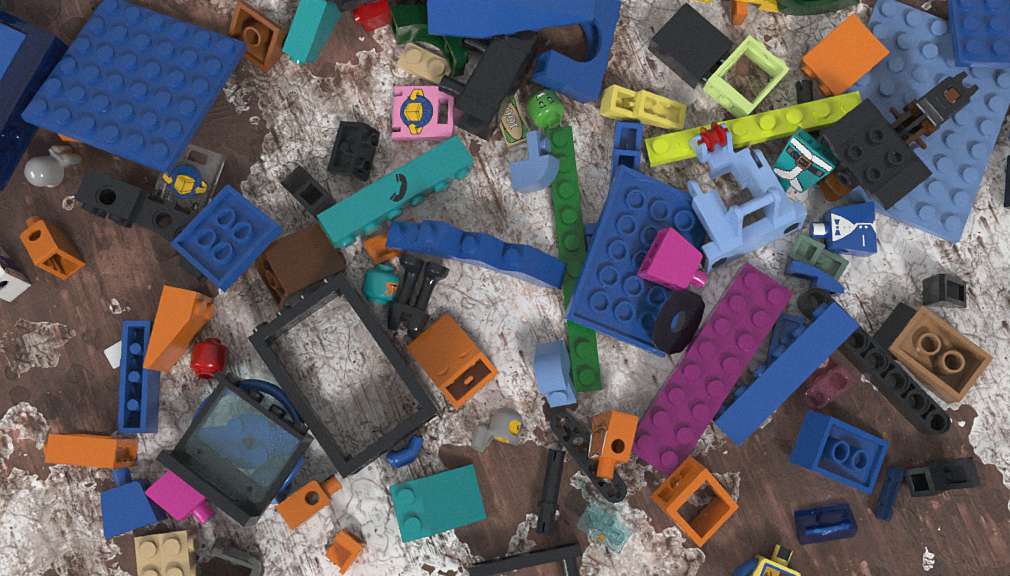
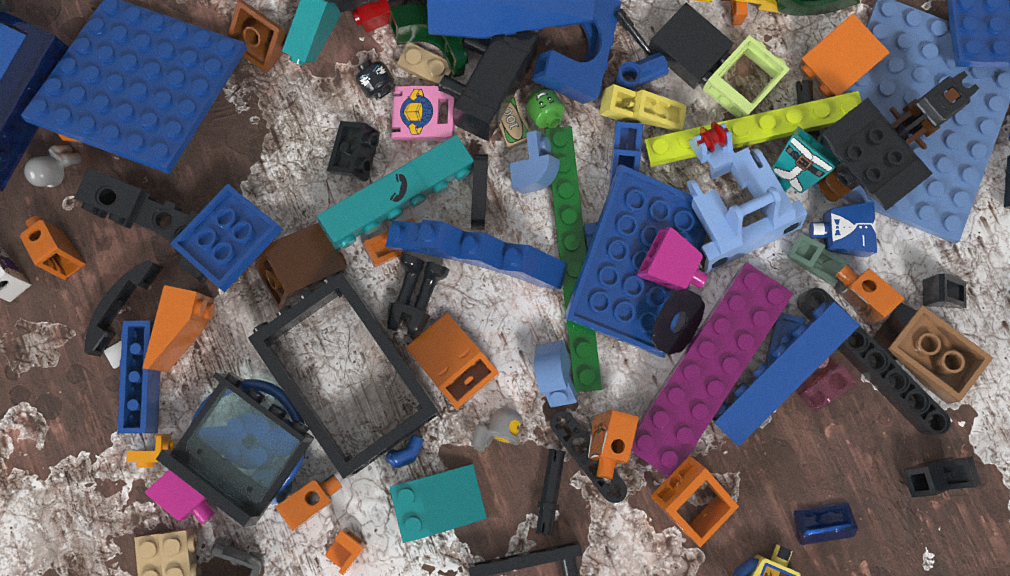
orange window [43,433,139,469] -> none
blue torso [100,467,167,539] -> none
clear container [152,143,226,213] -> none
red head [190,338,229,380] -> none
black slope [280,165,337,221] -> none
teal head [361,263,400,305] -> none
clear light blue hips [575,501,634,555] -> none
blue slope [784,260,845,297] -> none
blue slope [788,410,889,495] -> none
dark blue axle [874,466,904,521] -> none
none -> black slope [84,260,163,357]
none -> light orange bracket [126,434,174,468]
none -> black head [355,59,395,101]
none -> black beam [471,153,488,230]
none -> black piece [614,8,653,56]
none -> blue piece [614,52,669,91]
none -> orange torso [836,264,905,326]

